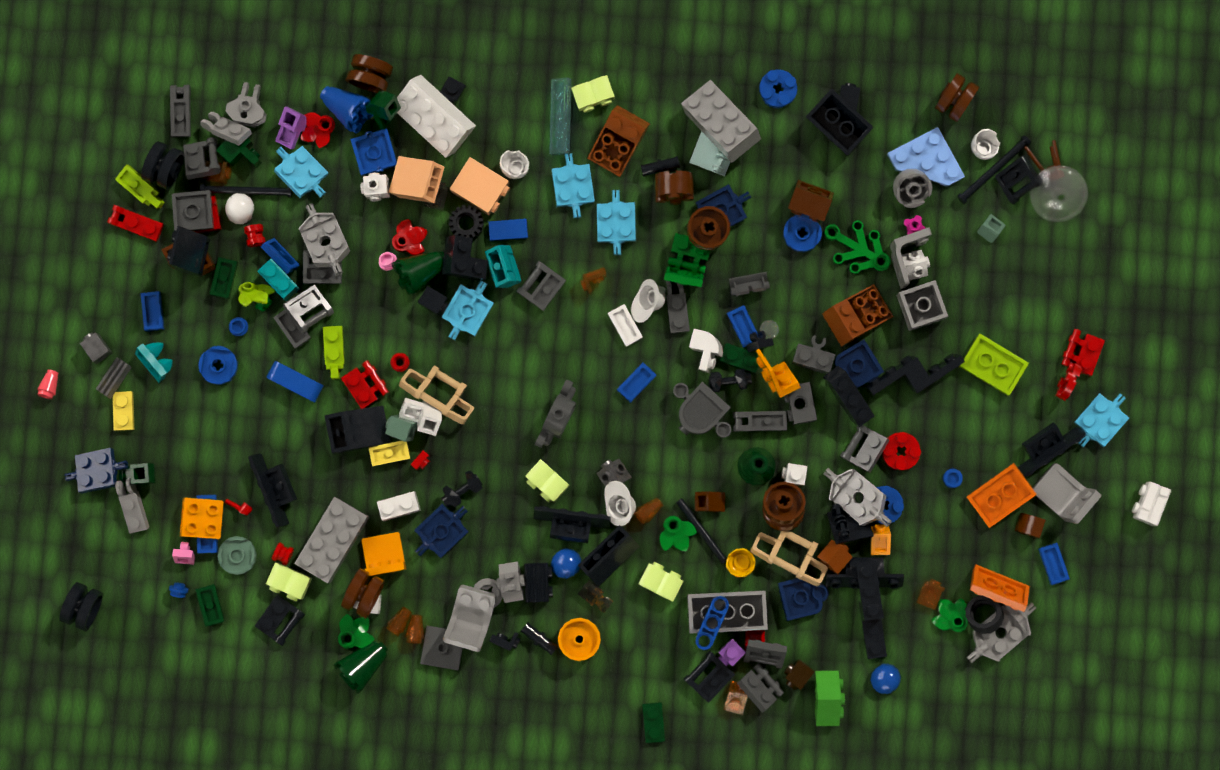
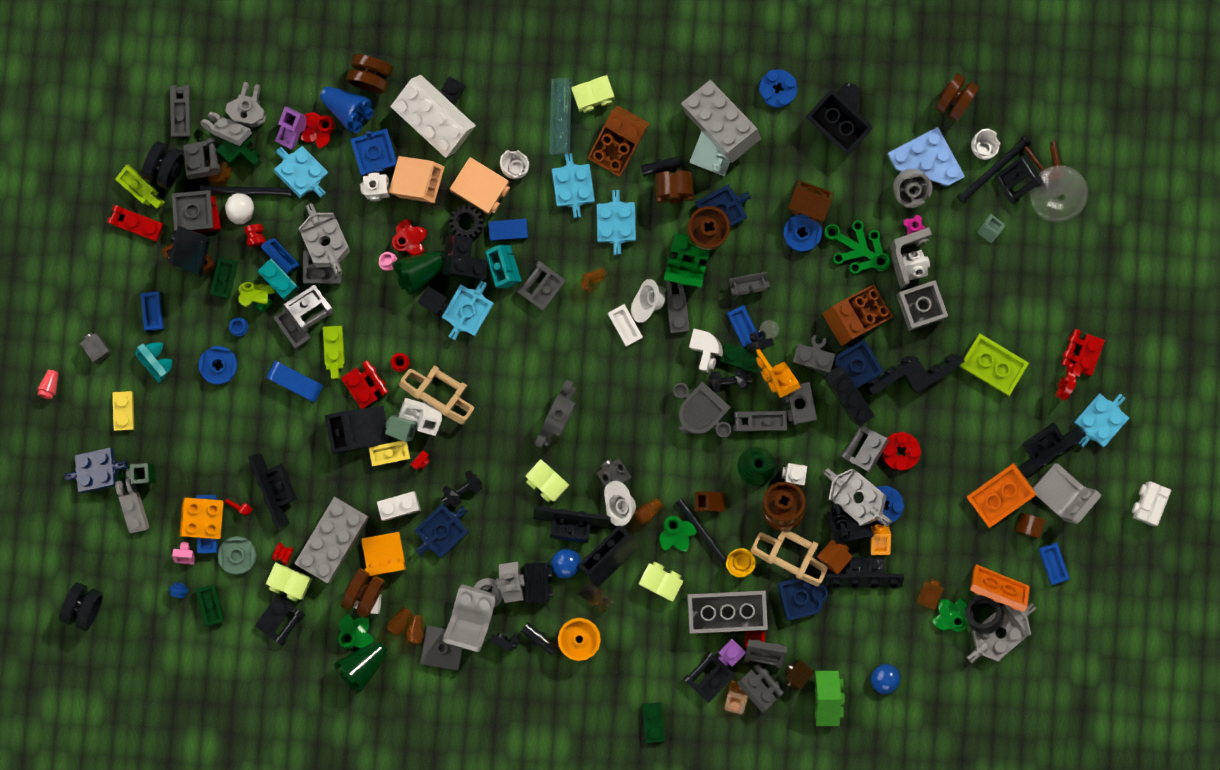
flat silver tile [96,357,132,399] -> none
dark green brick [366,91,401,129] -> none
blue tile [617,362,657,403] -> none
blue beam [695,596,729,650] -> none
black bracket [855,560,887,659] -> none
blue tile [943,469,963,488] -> none

